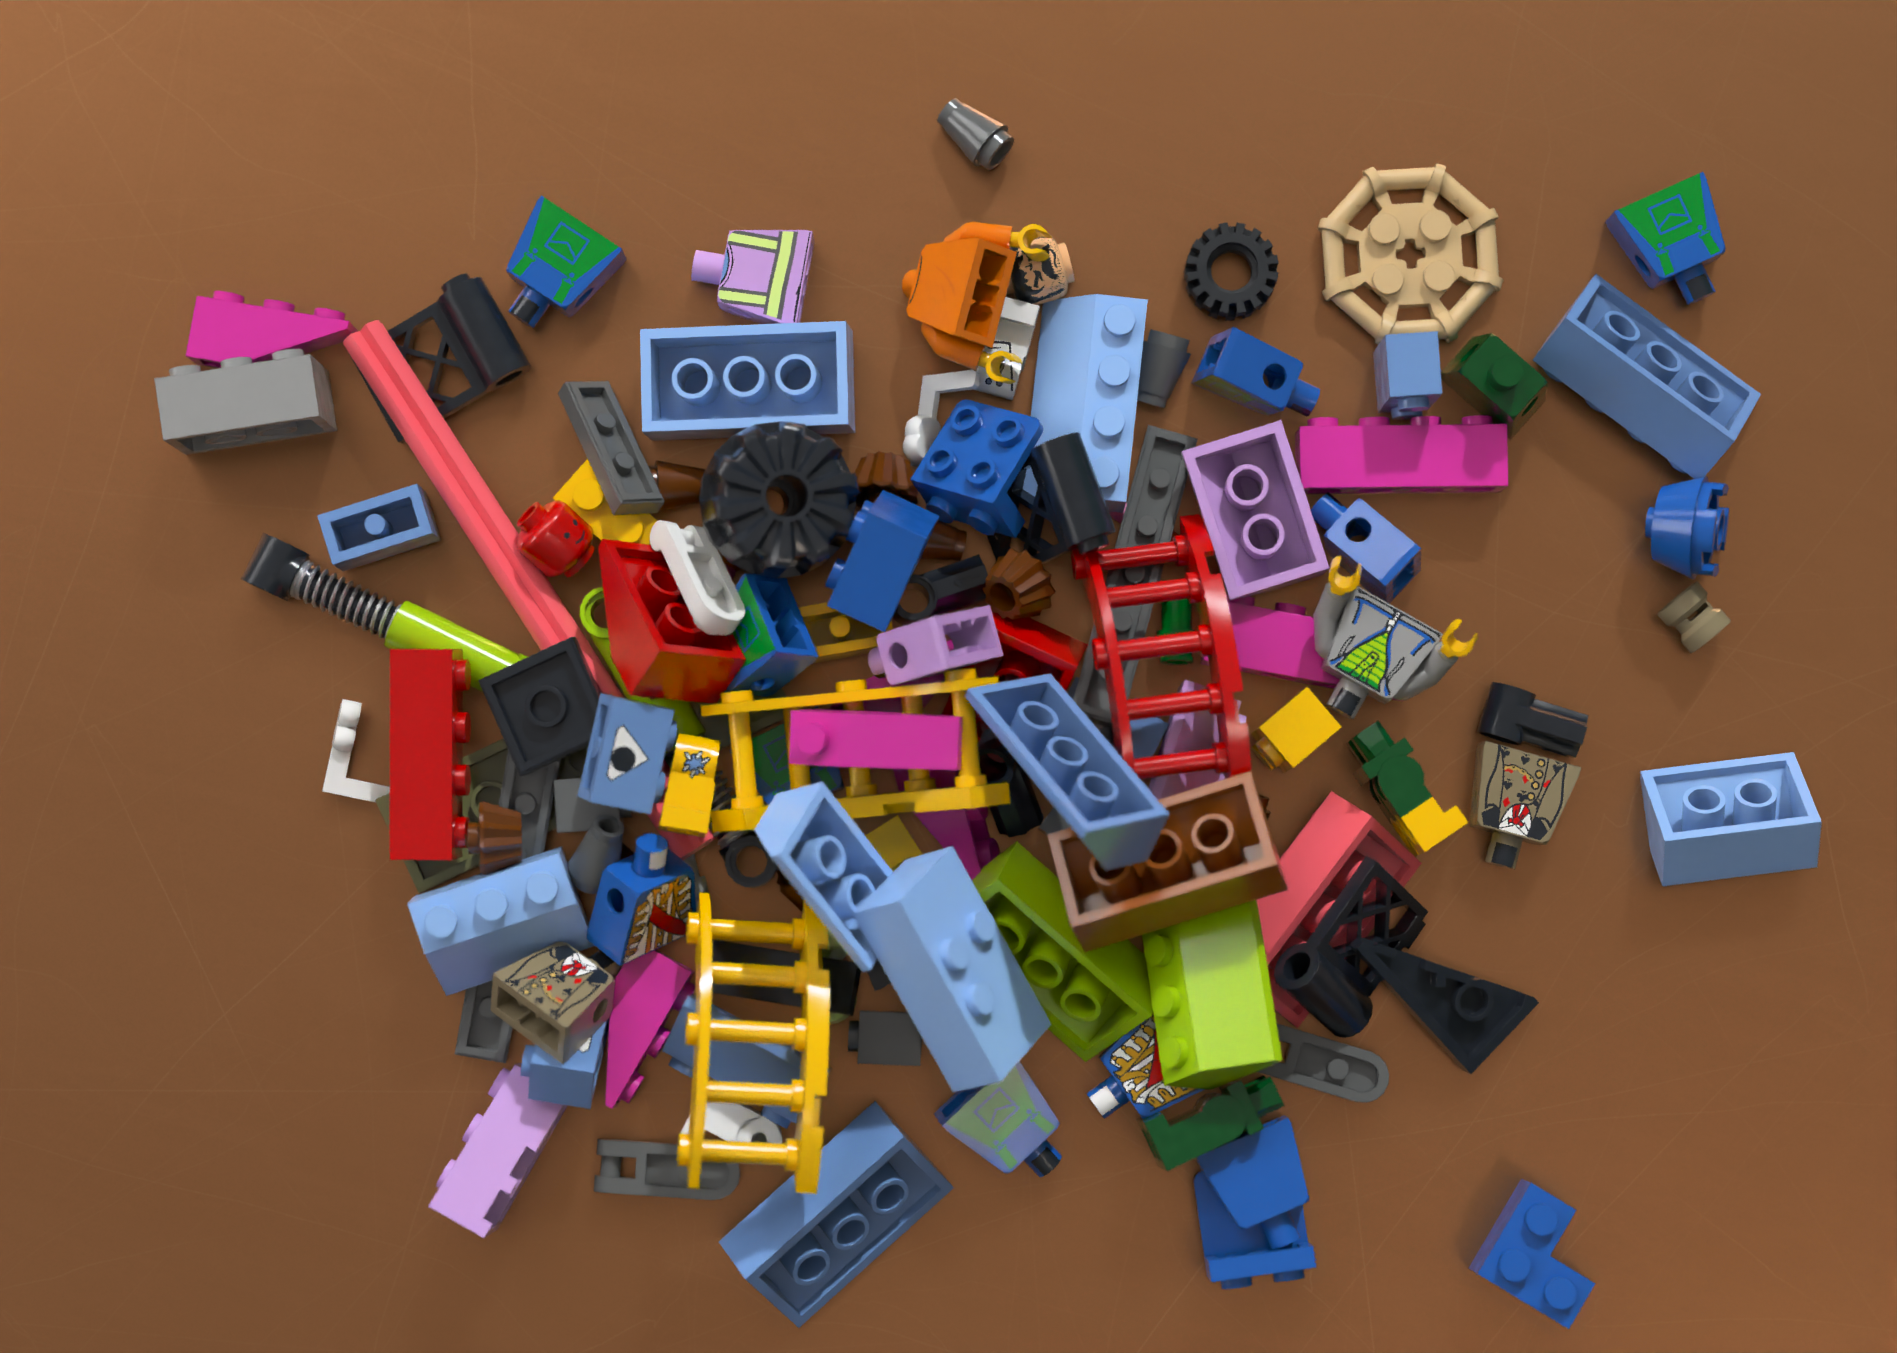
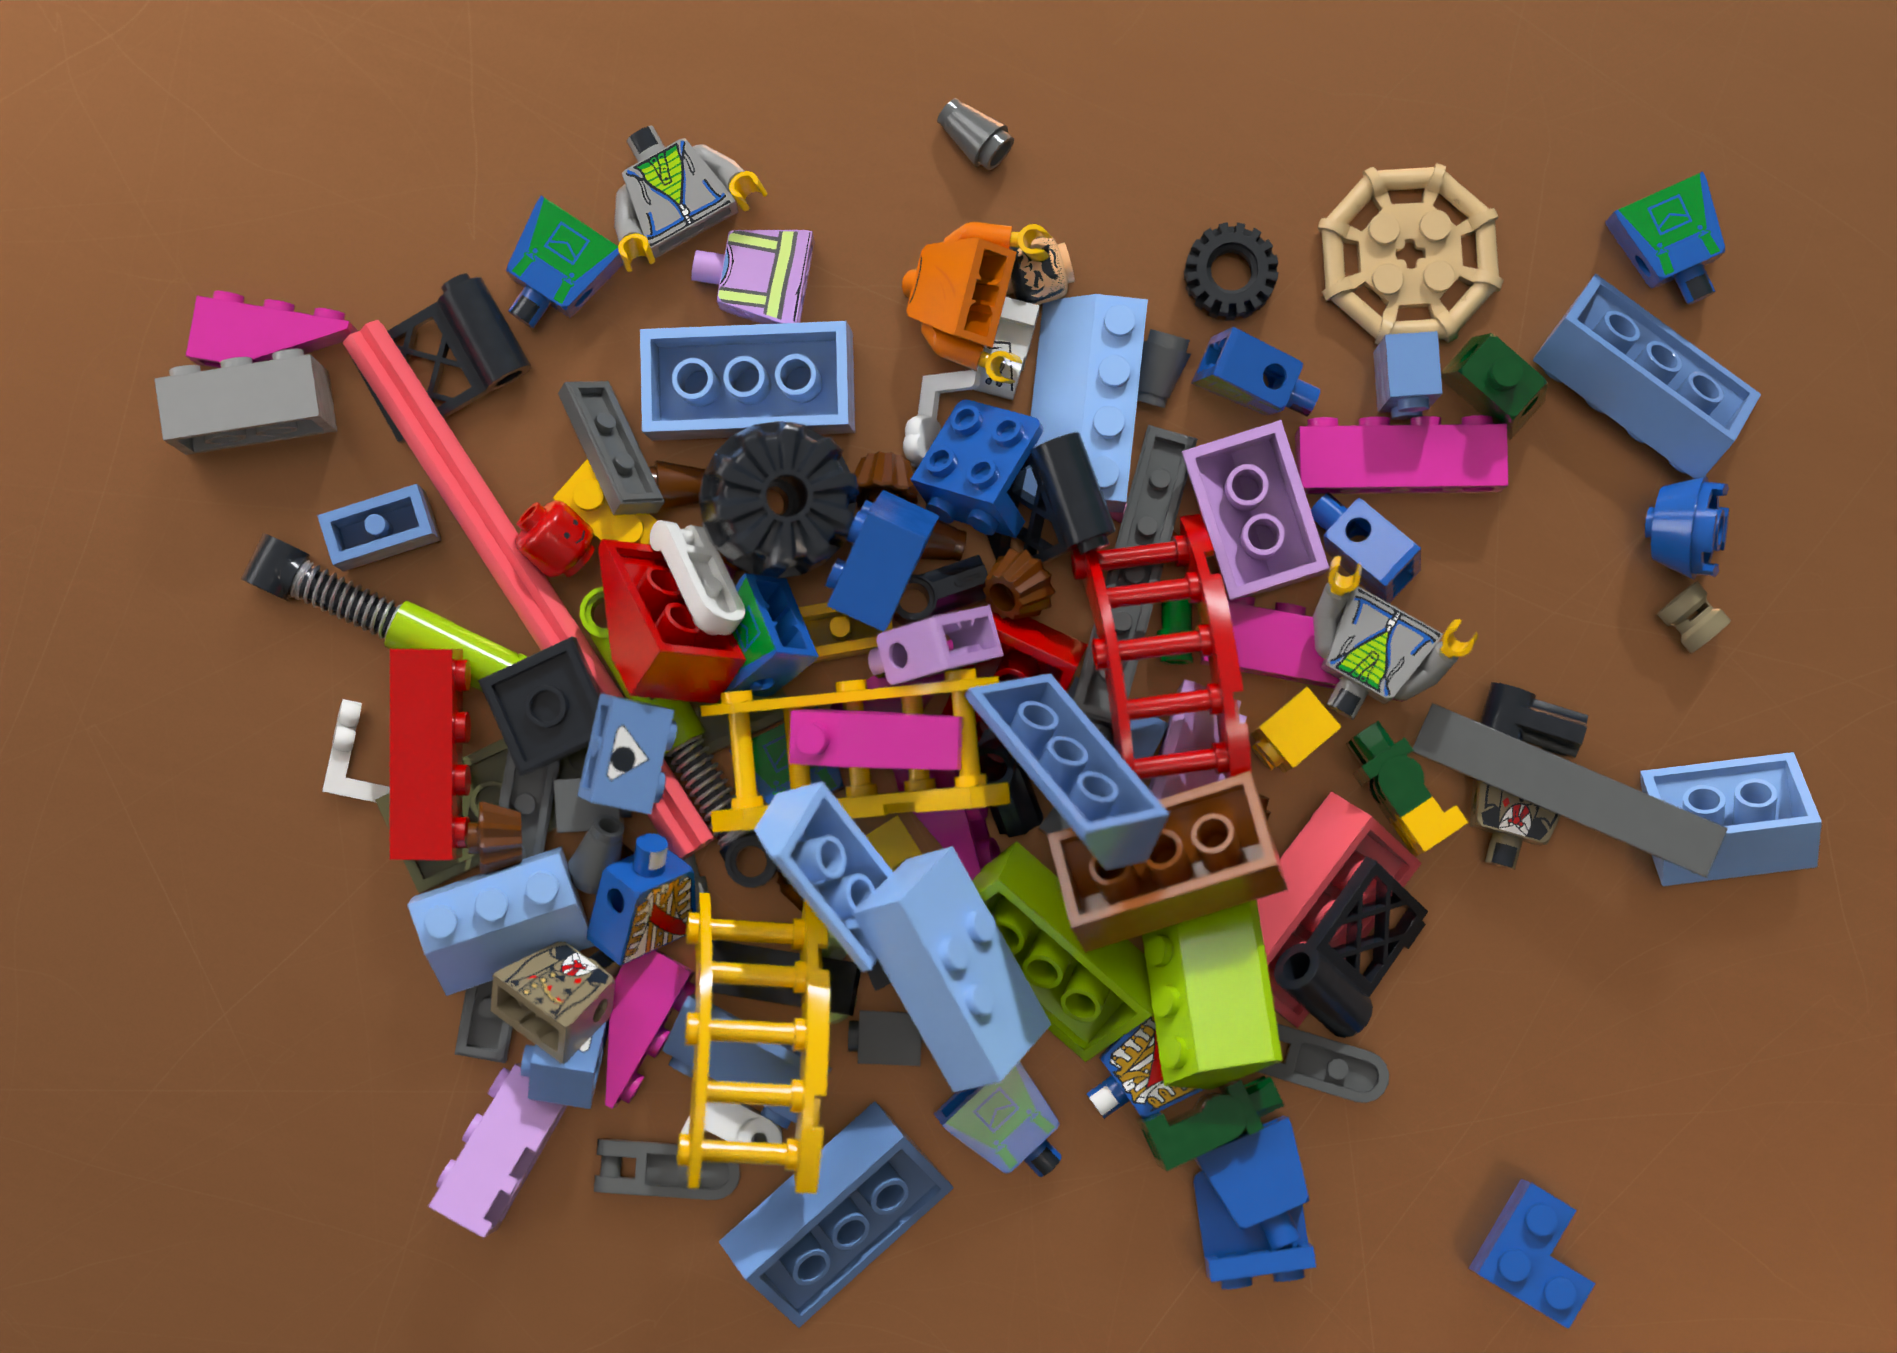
yellow leg [658,733,720,838] -> none
black wing [1349,936,1539,1074] -> none
none -> torso [614,126,768,272]
none -> dark grey tile [1412,703,1728,878]

